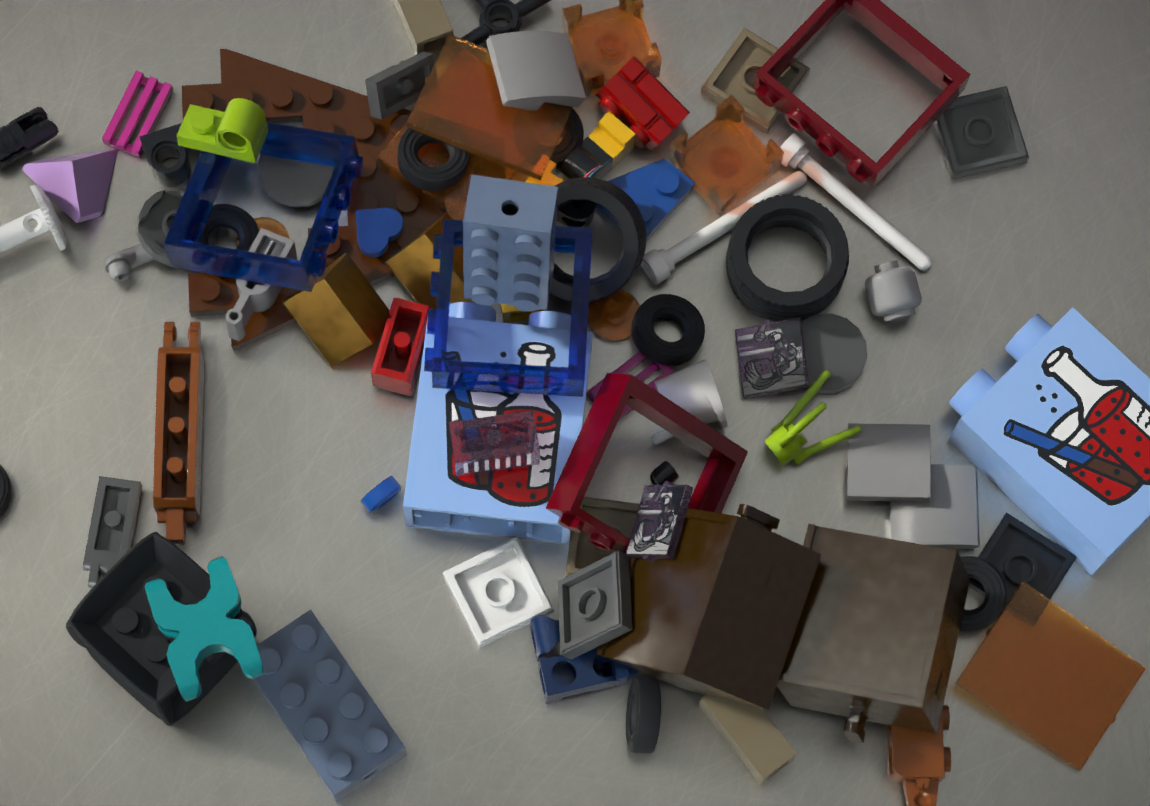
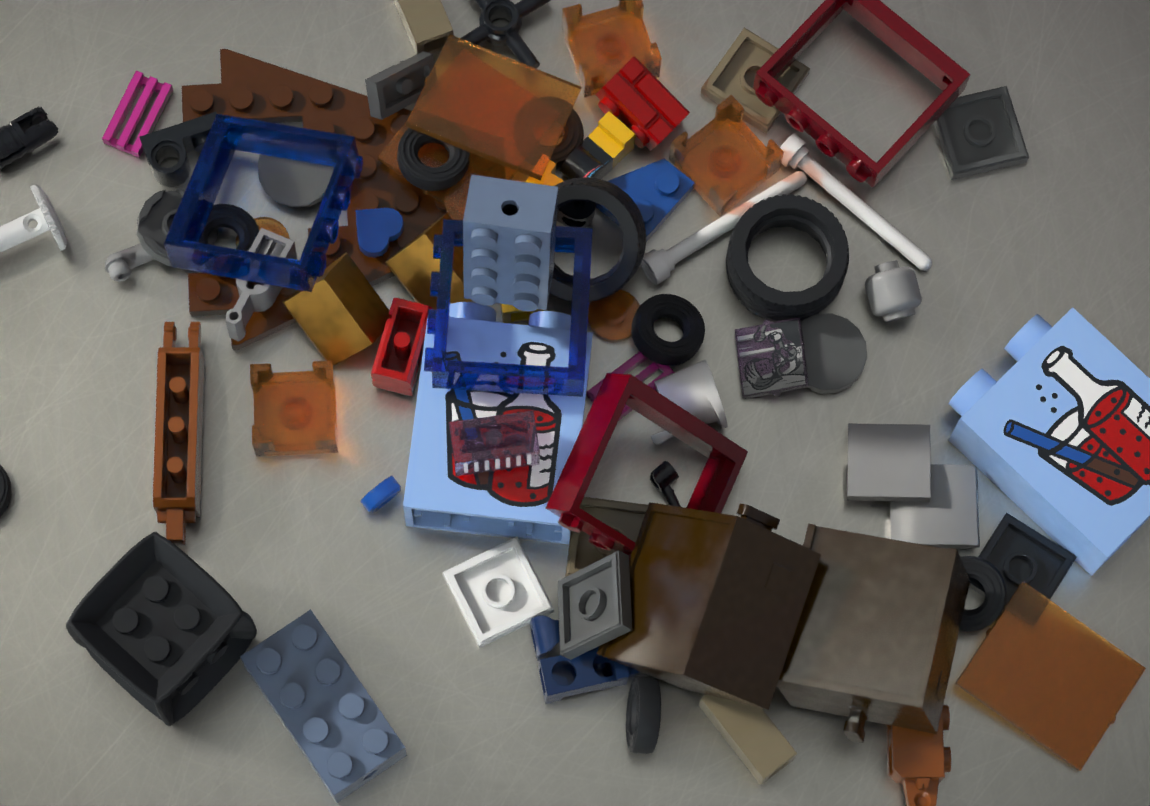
lavender slope [22,149,118,223] -> none
dark grey hinge [83,476,142,588] -> none
teal piece [145,556,264,702] -> none
lime plate [177,98,268,164] -> none
light grey slope [486,31,586,111] -> none
piece [625,481,694,562] -> none
lime plant [765,370,861,465] -> none
none -> clear orange panel [250,360,338,457]

